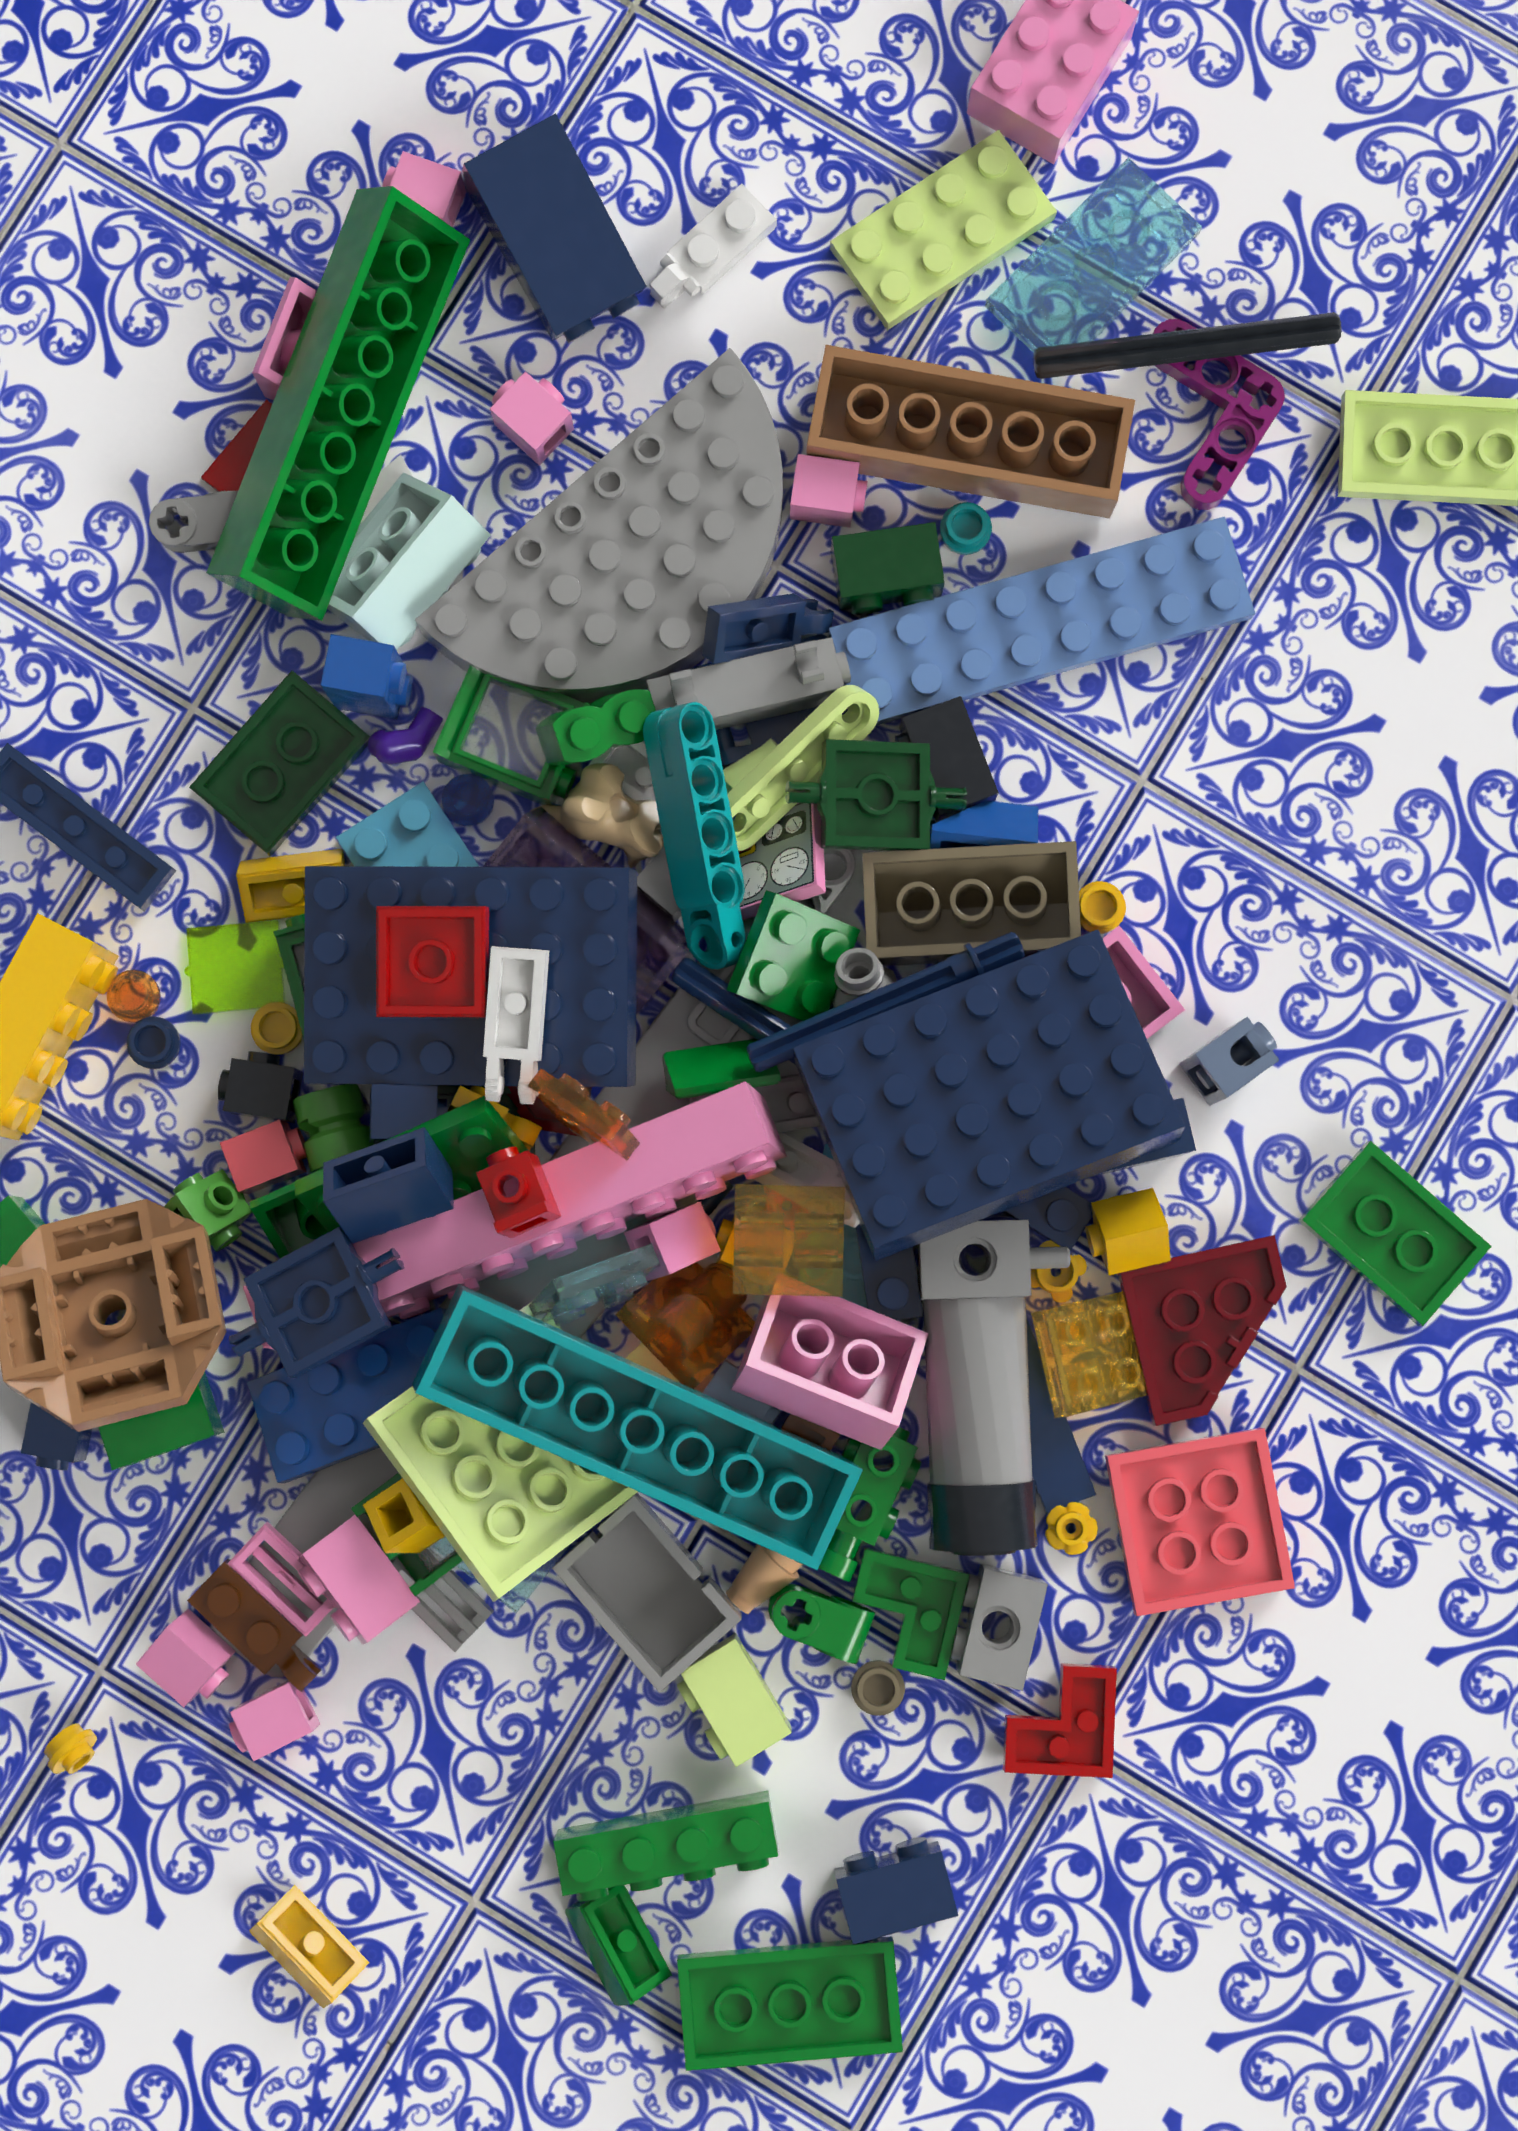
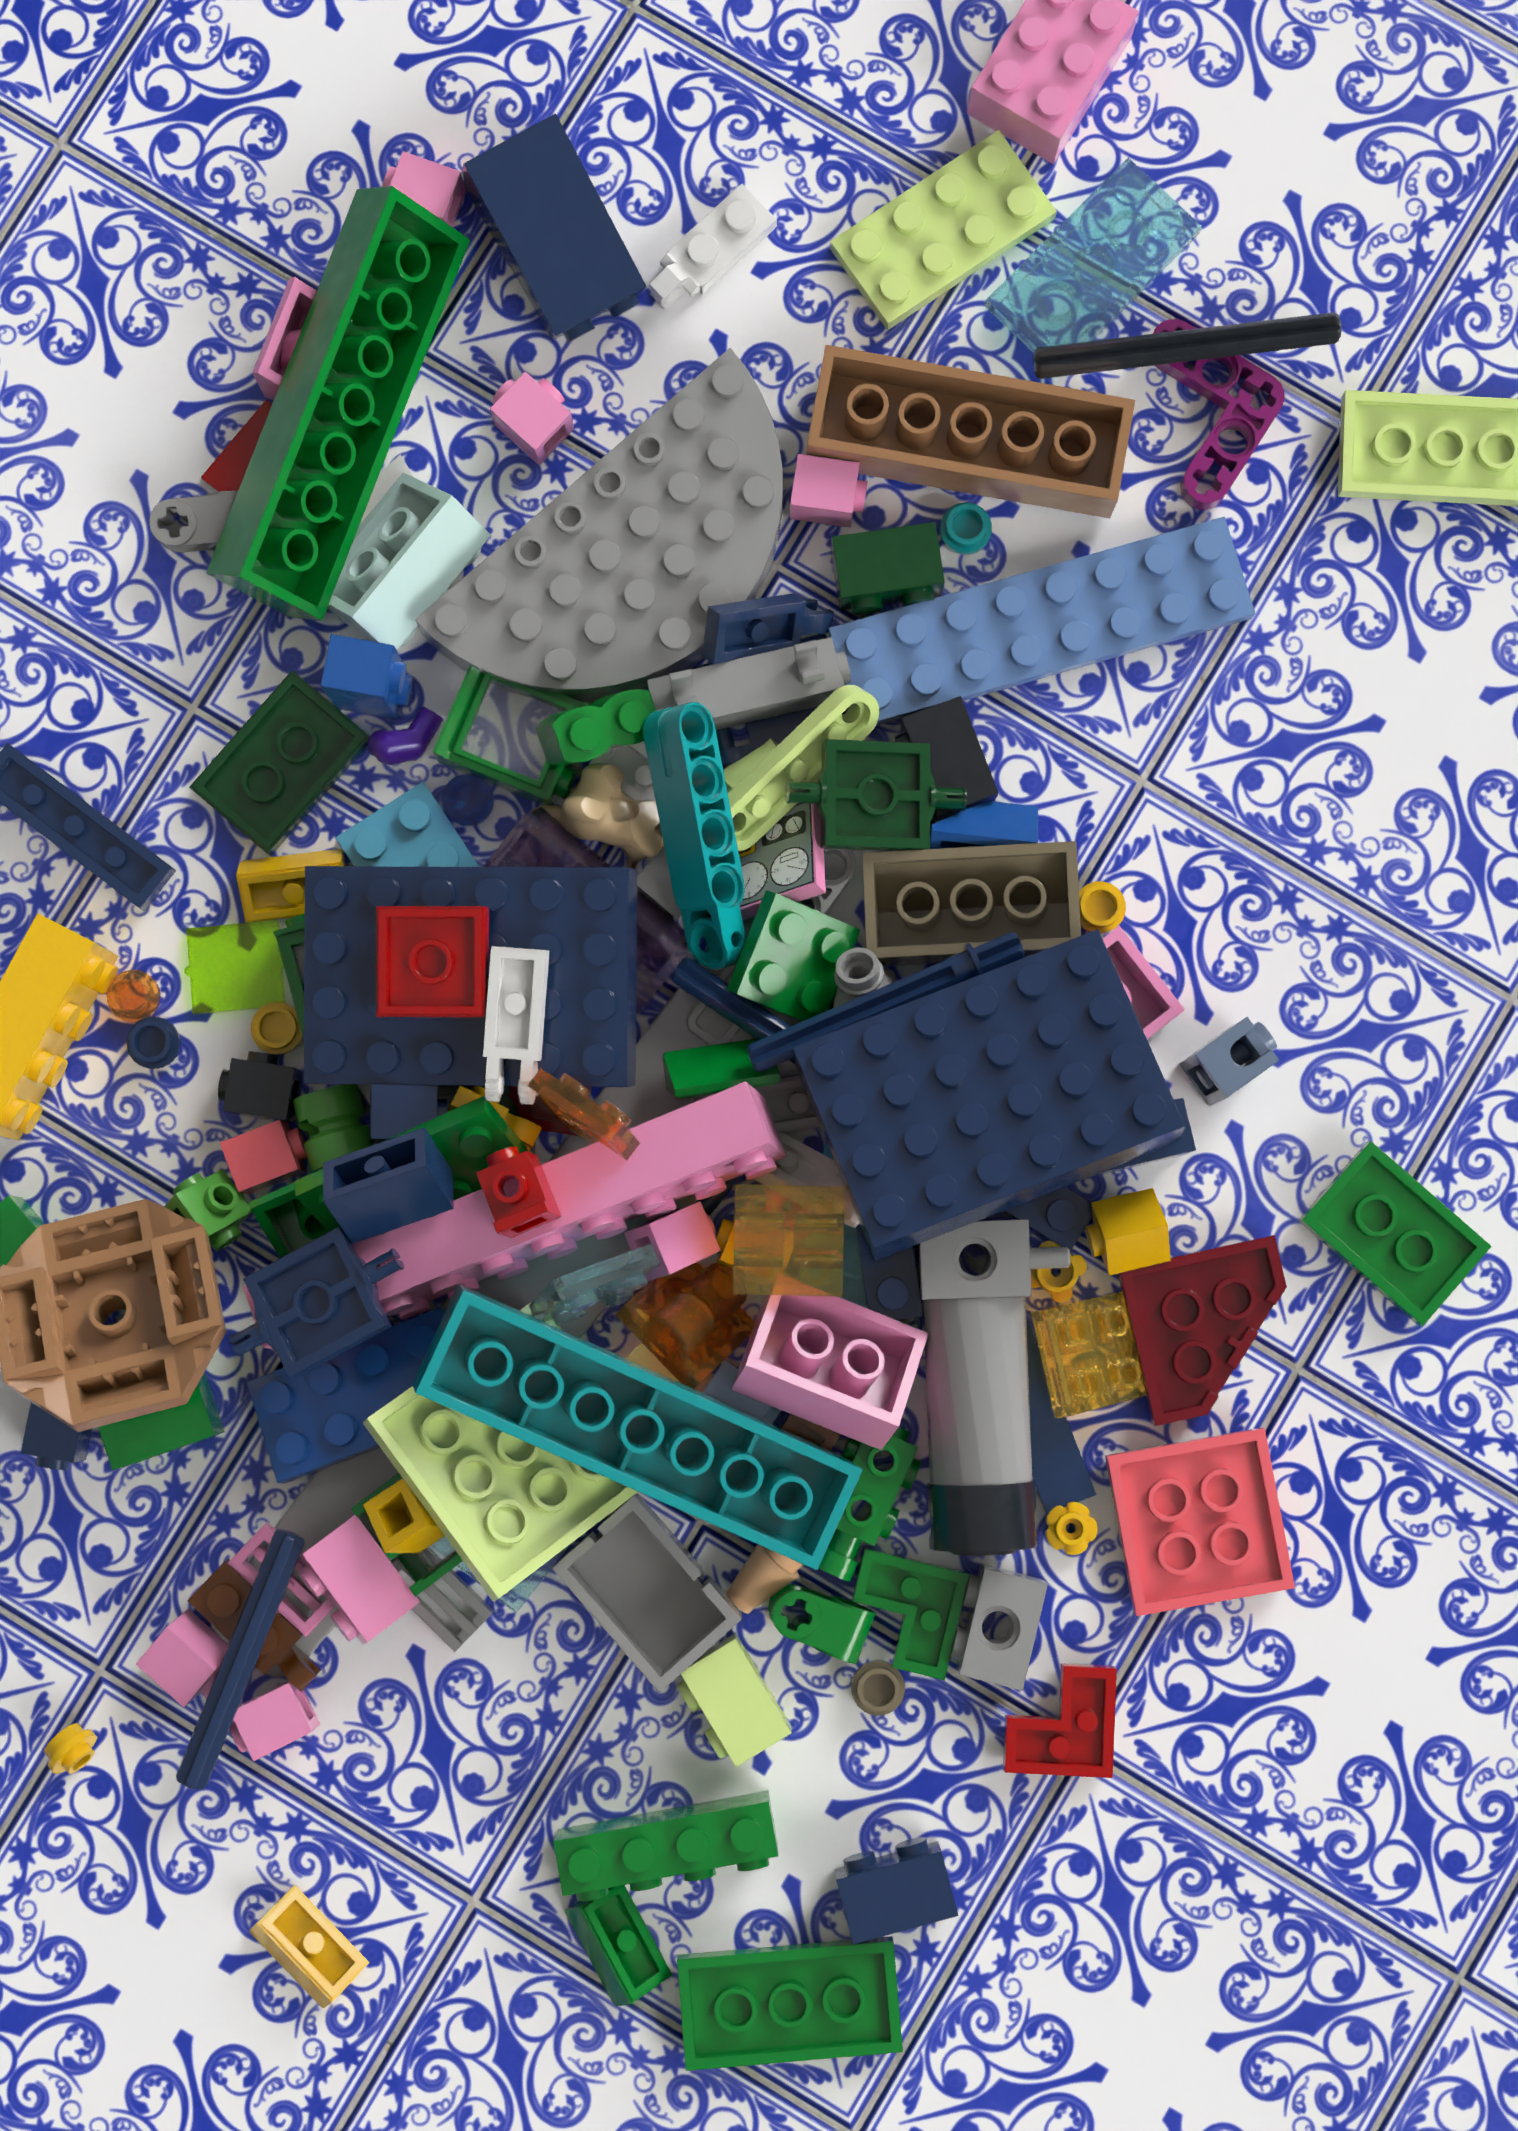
none -> dark blue axle [176,1529,305,1790]

